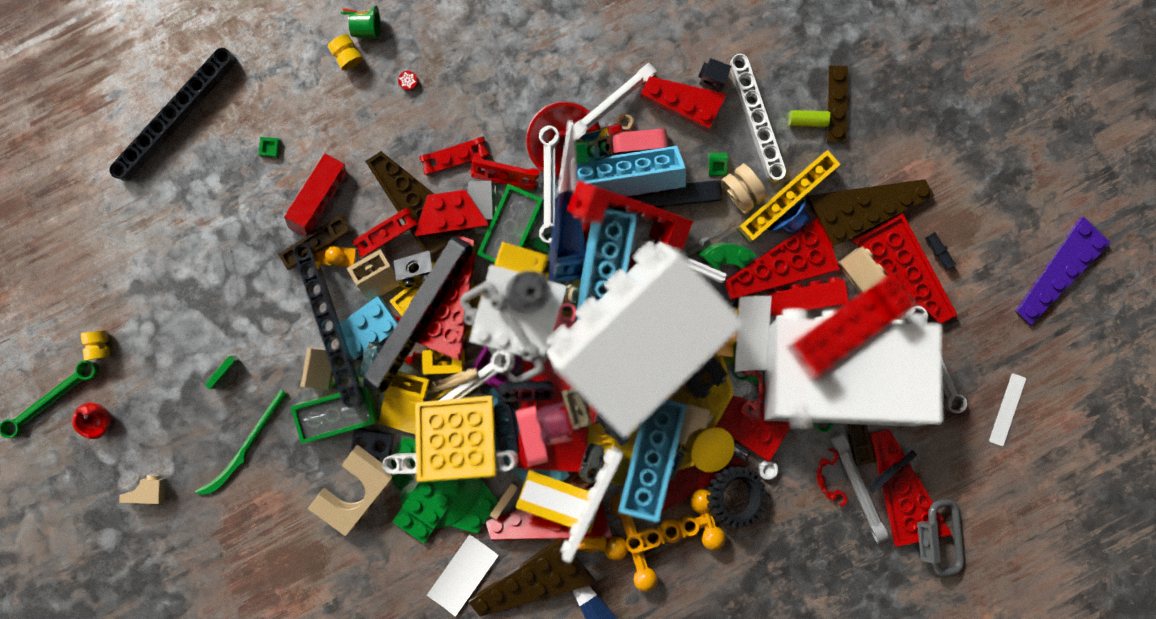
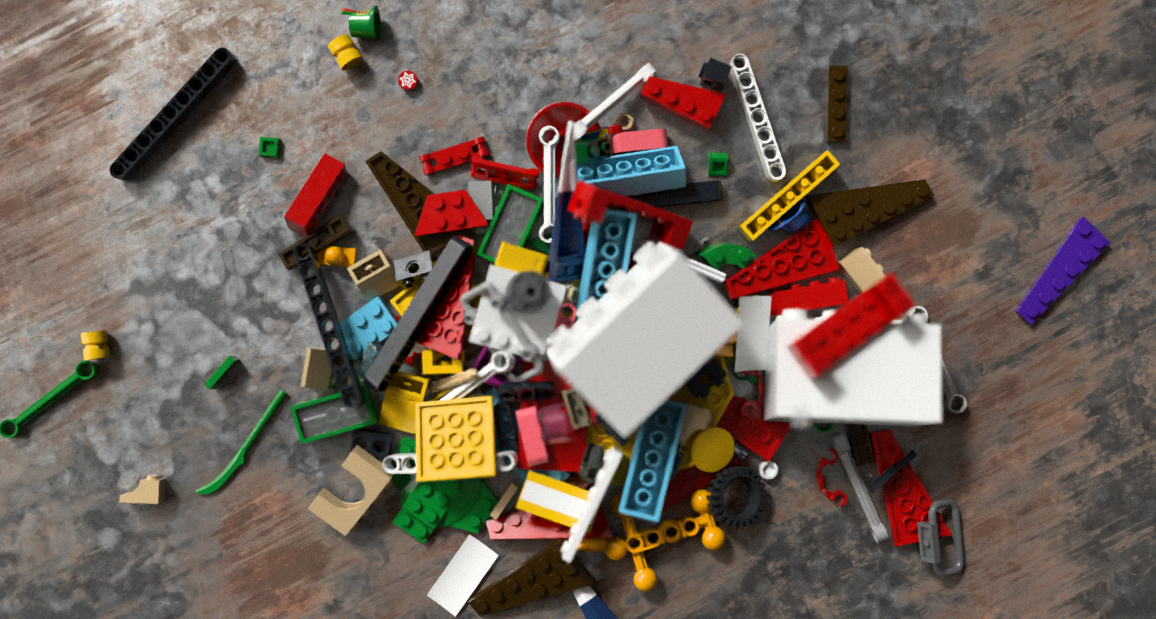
red piece [72,402,111,439] -> none
red plate [352,208,418,258] -> none
tan wheel [721,164,768,214] -> none
lime brick [788,110,830,127] -> none
red wing [851,213,957,324] -> none
black pin [925,231,956,270] -> none
white sticker [989,373,1026,446] -> none

